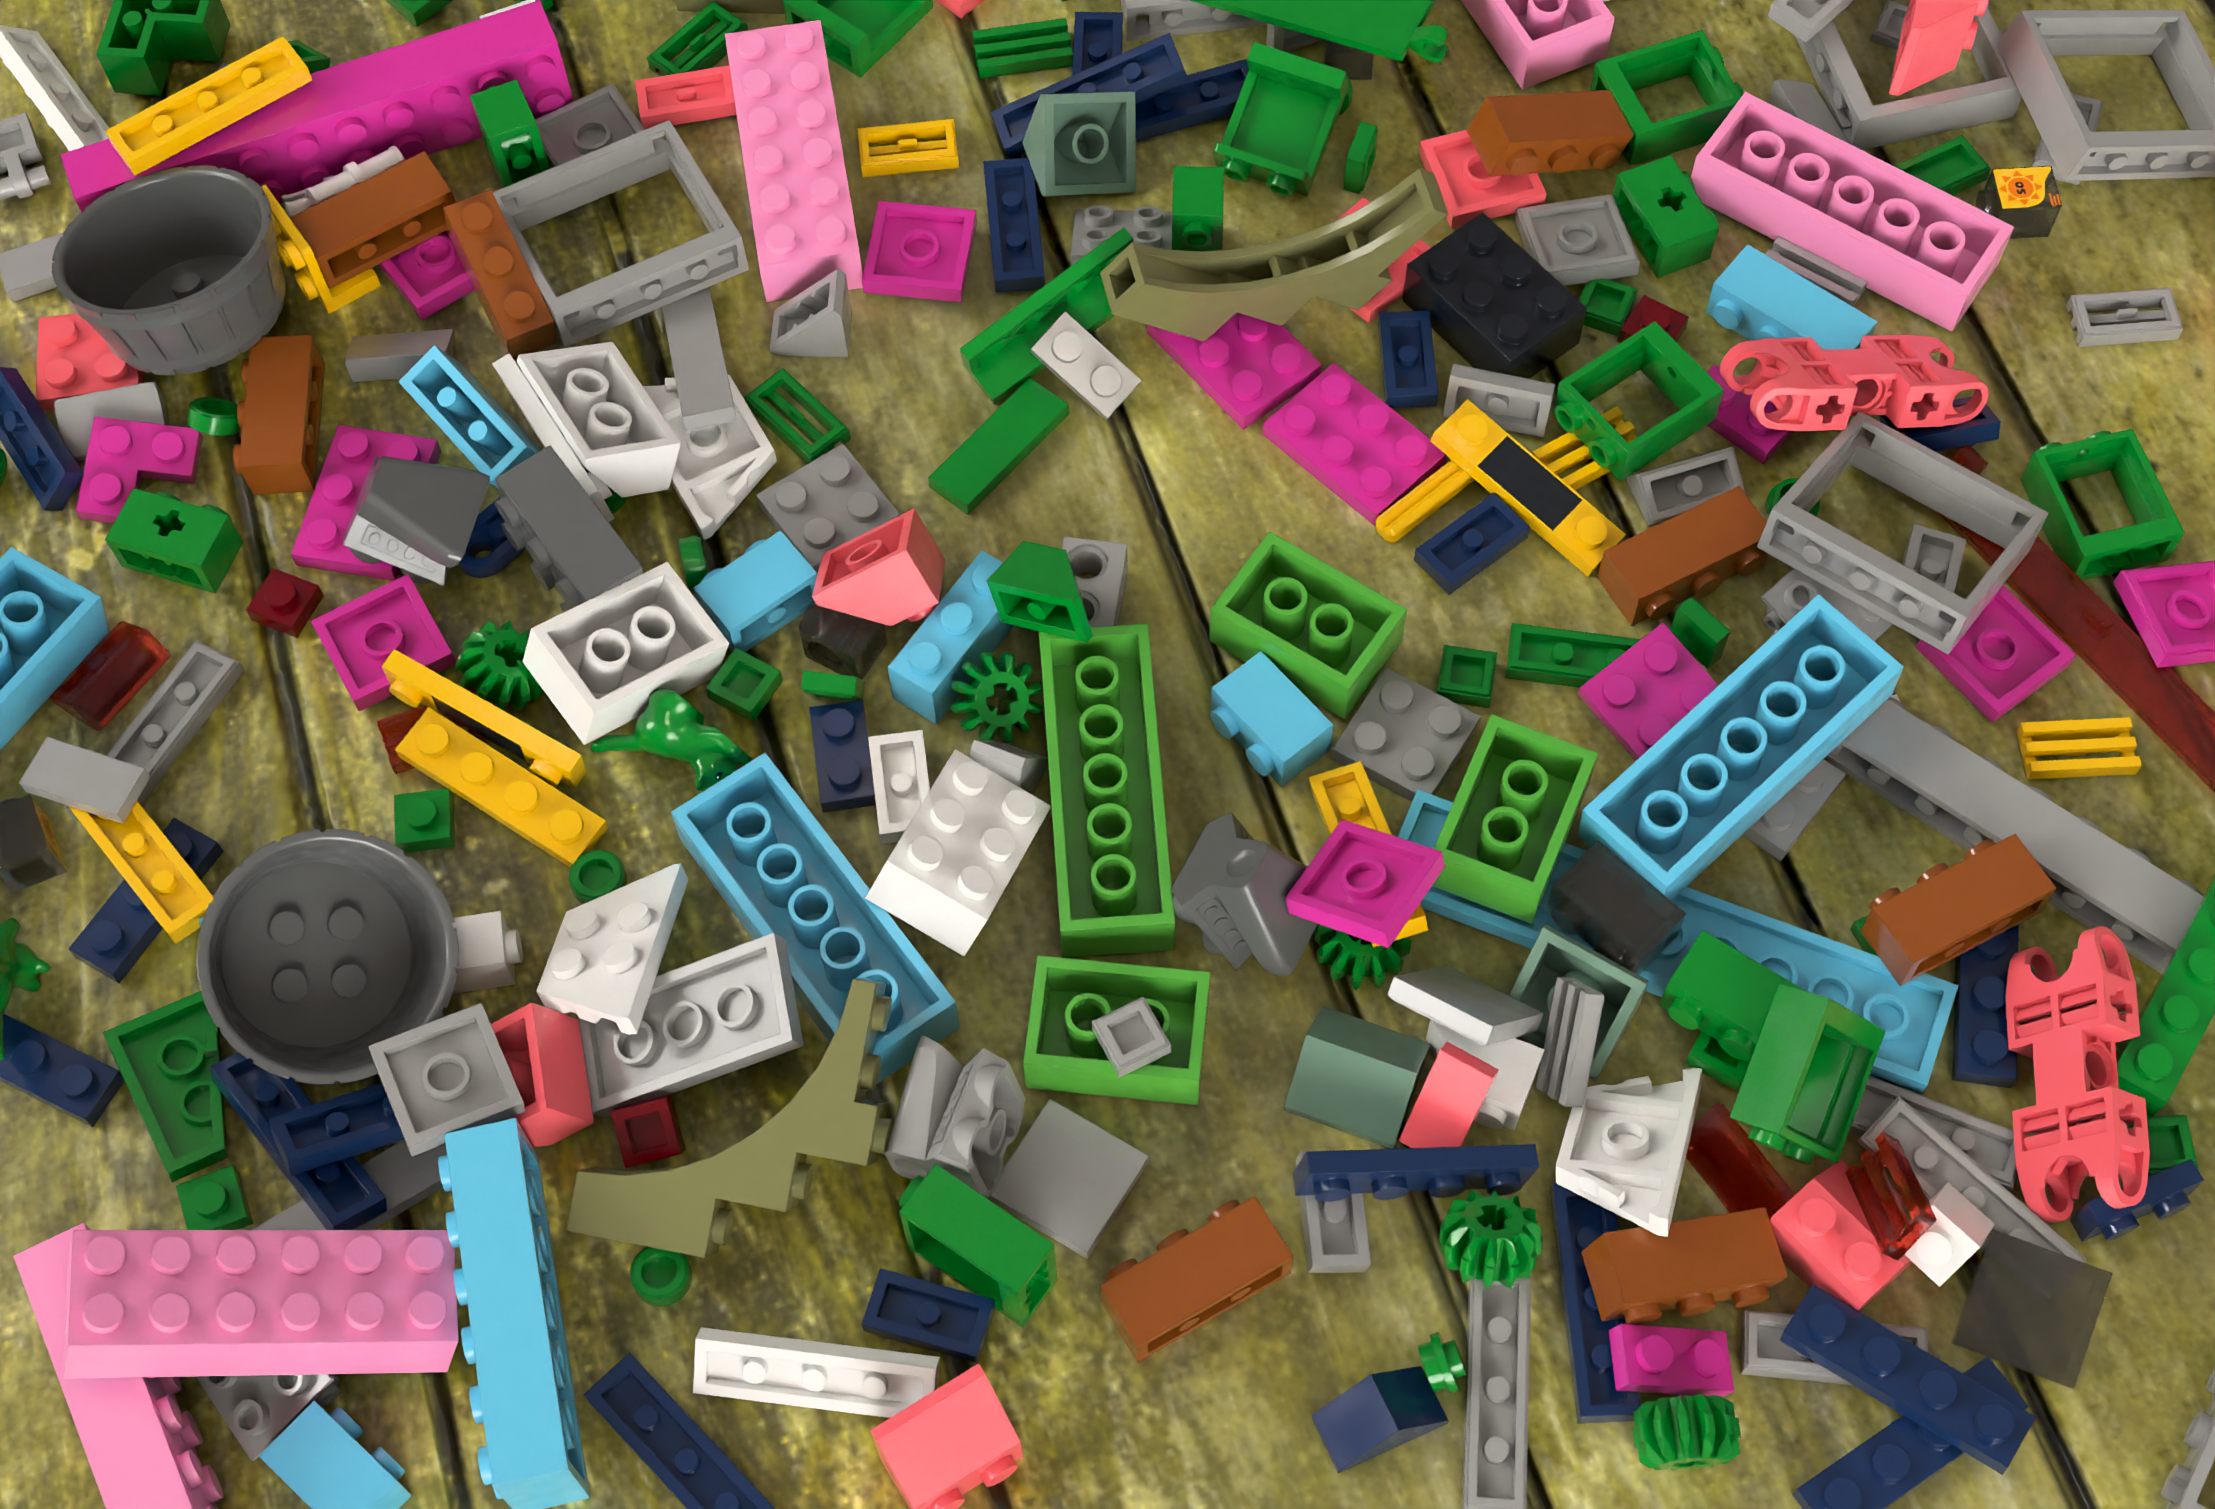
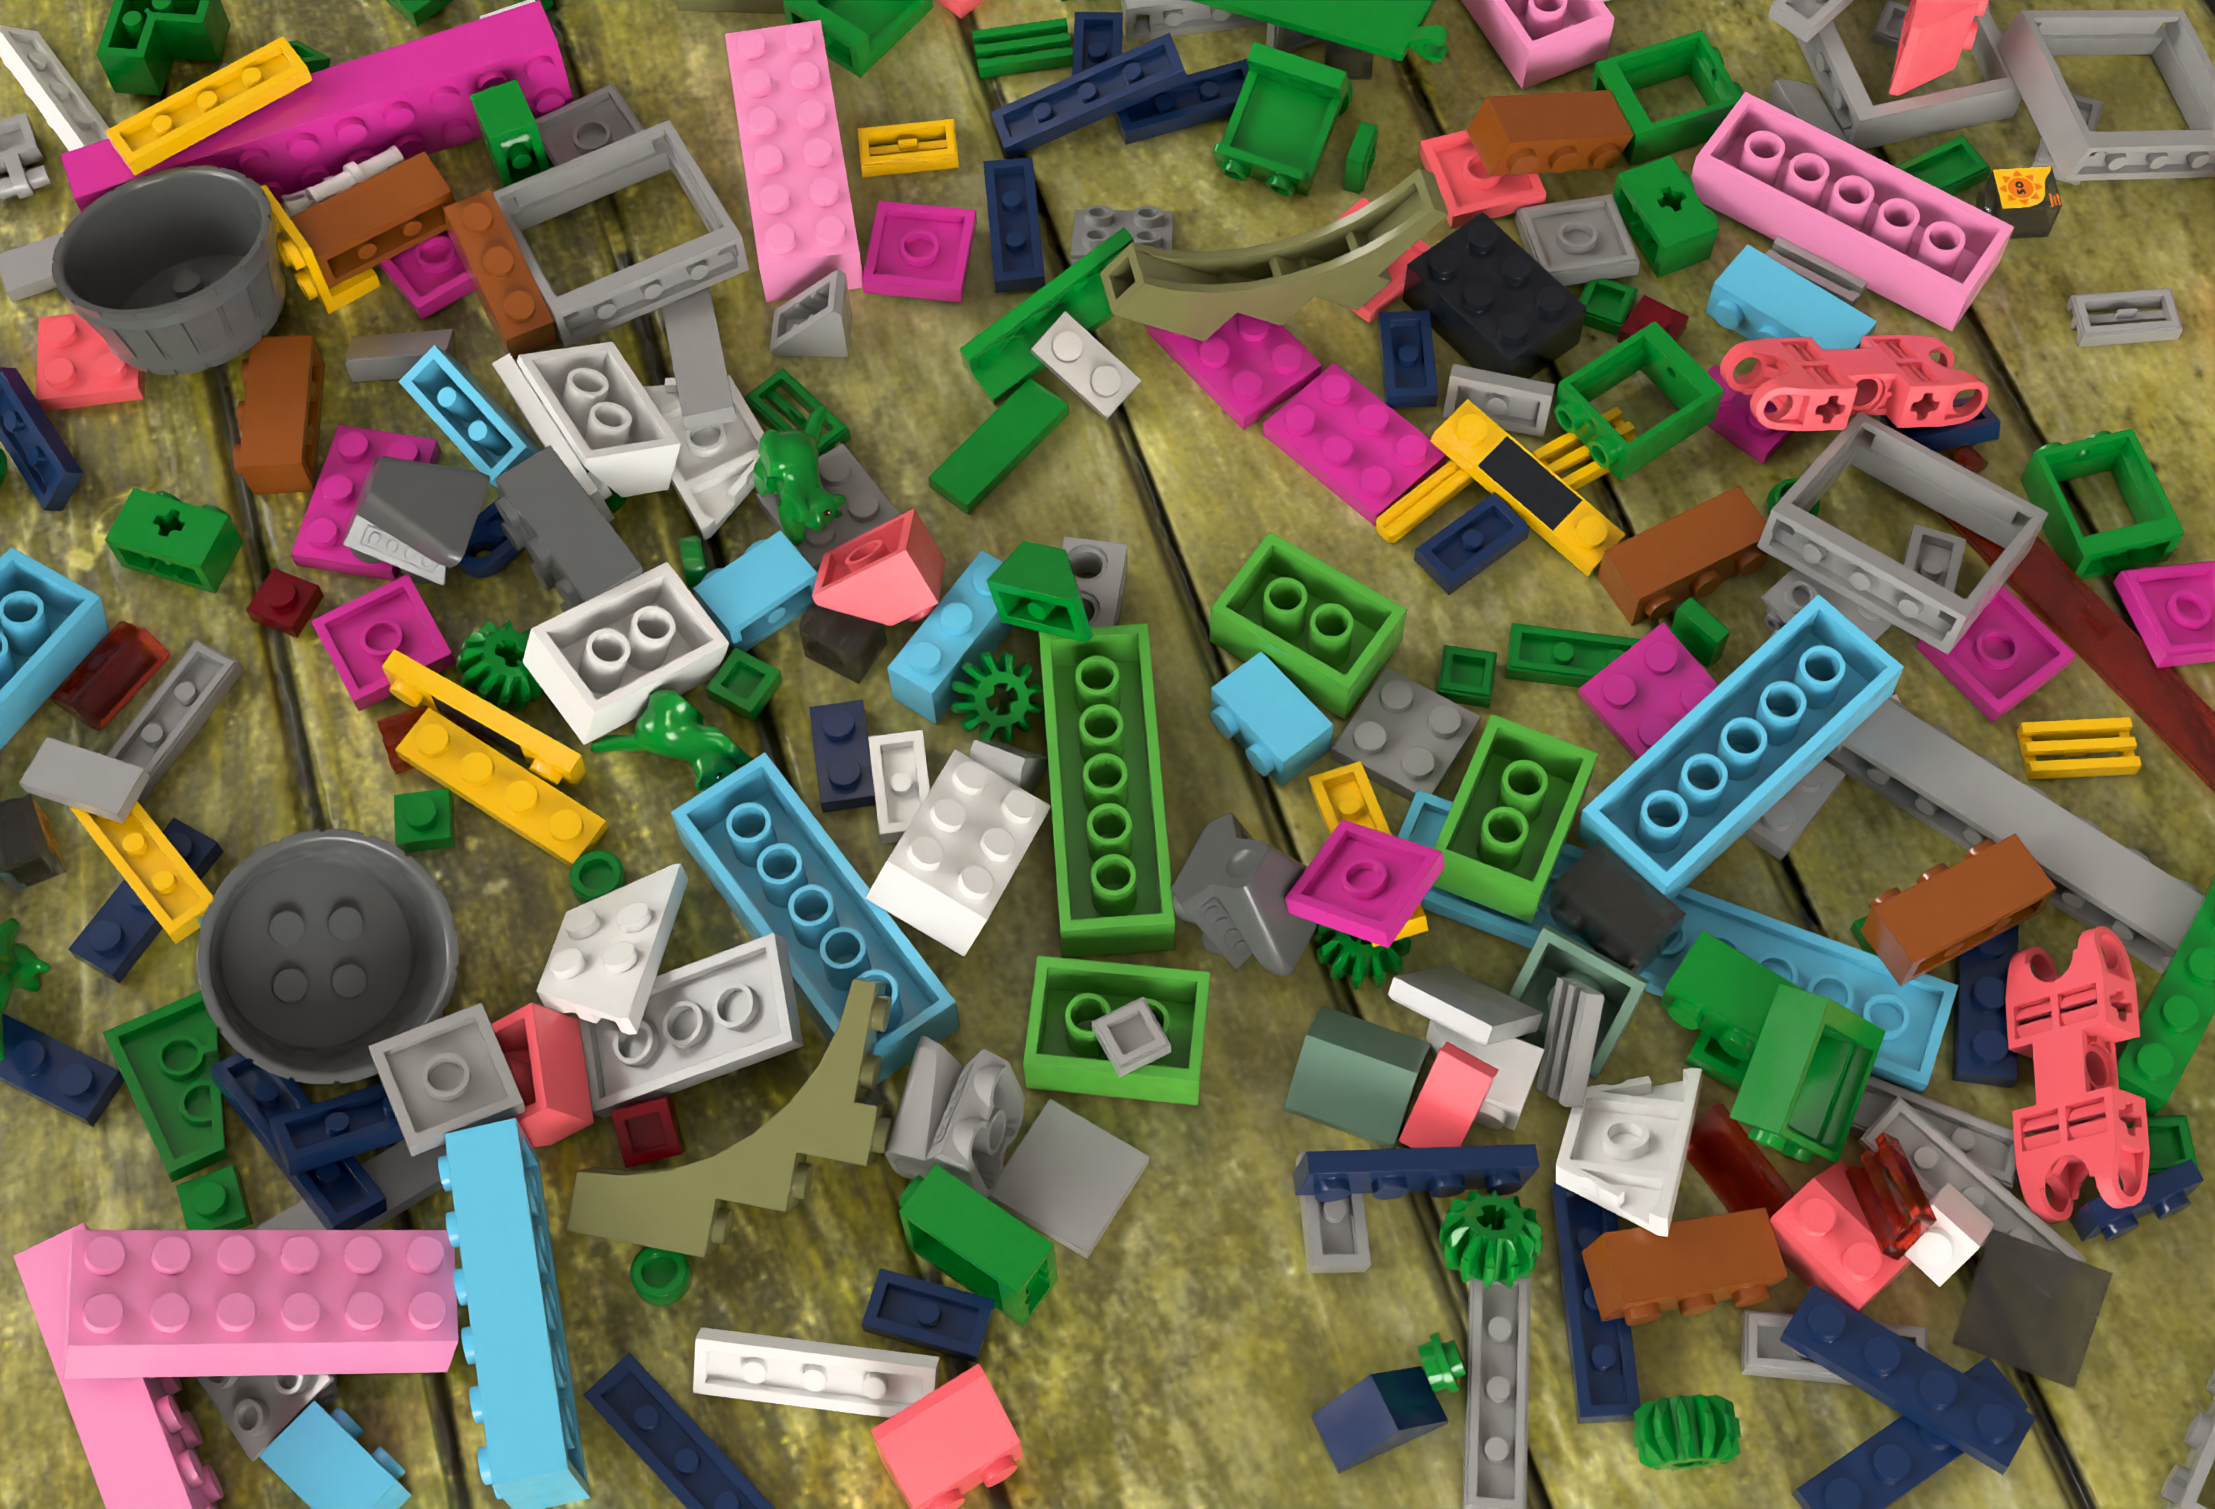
light grey slope [54,382,169,461] -> none
dark pink plate [76,416,203,523] -> none
green tile [187,397,240,436] -> none
white brick [452,911,523,994] -> none
coral plate [635,65,737,130] -> none
green tile [647,1,748,76] -> none
green tile [801,670,865,701] -> none
sand green slope [1022,91,1136,196] -> none
dark orange brick [1100,1196,1293,1363] -> none
green brick [1172,166,1224,252] -> none
dark pink plate [1608,1324,1734,1397] -> none
light grey slope [1626,446,1746,525] -> none
none -> green animal [753,405,846,546]

